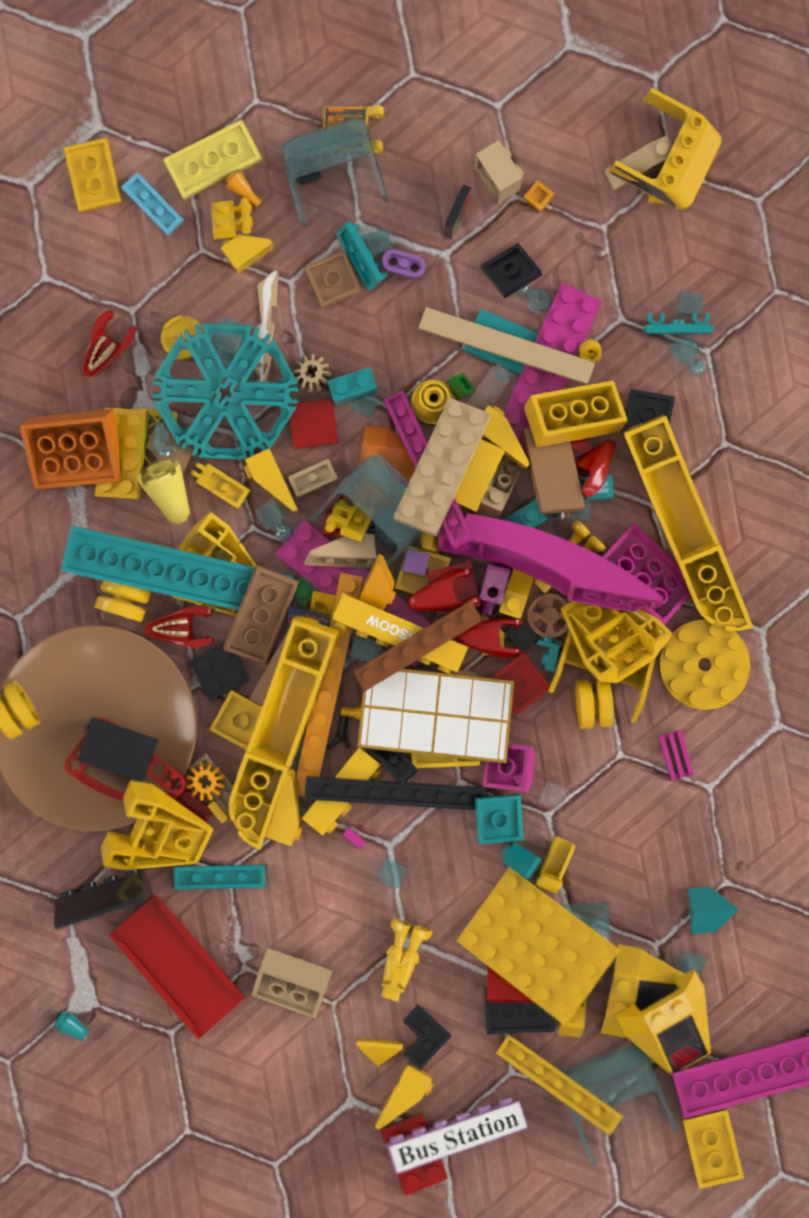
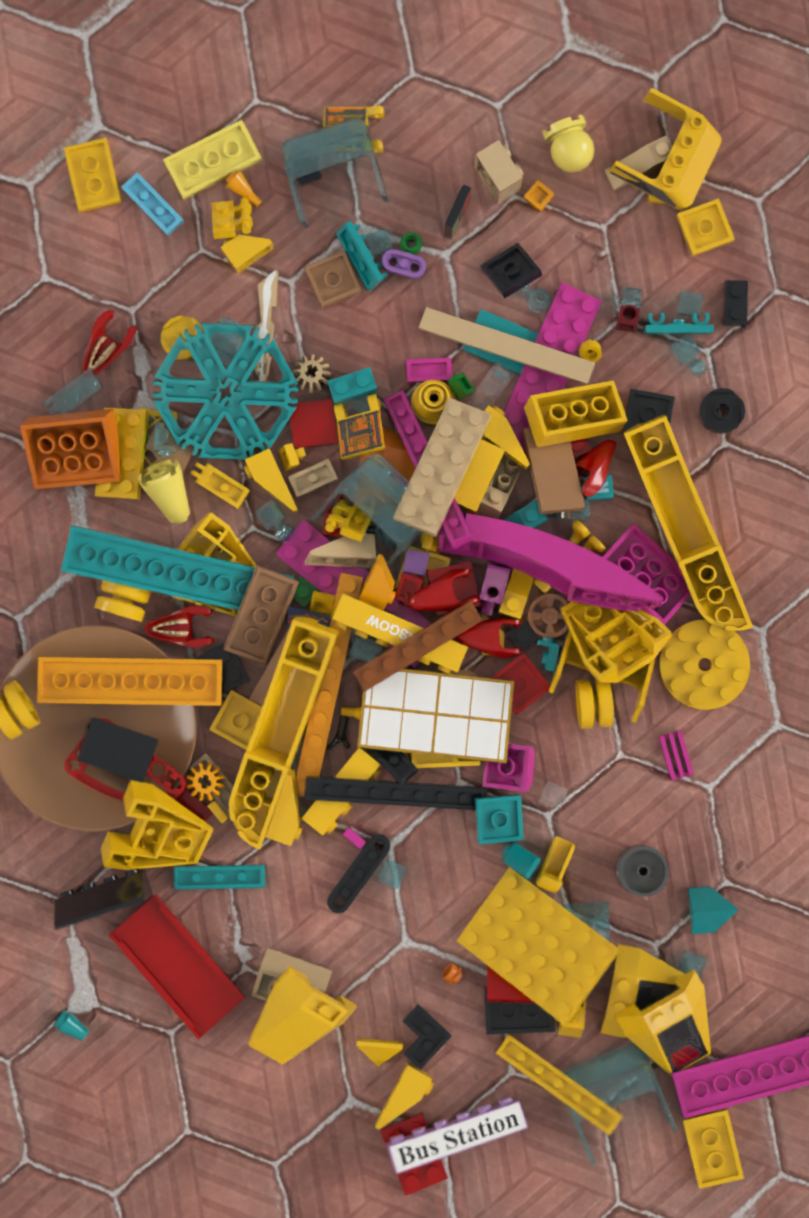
yellow piece [381,918,433,1001] -> none
none -> light orange plate [37,657,223,706]
none -> clear light blue hinge [43,369,104,415]
none -> yellow wedge [248,966,357,1065]
none -> yellow tile [278,443,306,472]
none -> black plate [327,834,390,913]
none -> flag [334,394,385,460]
none -> red bracket [394,572,425,607]
none -> green plate [400,232,422,254]
none -> dark pink tile [406,358,452,383]
none -> orange plate [442,963,462,985]
none -> light yellow tile [542,115,595,173]
none -> leg [615,287,642,333]
none -> dark grey wheel [615,845,669,897]
none -> yellow plate [676,198,735,257]
none -> black plate [699,388,745,434]
none -> black plate [724,280,748,327]

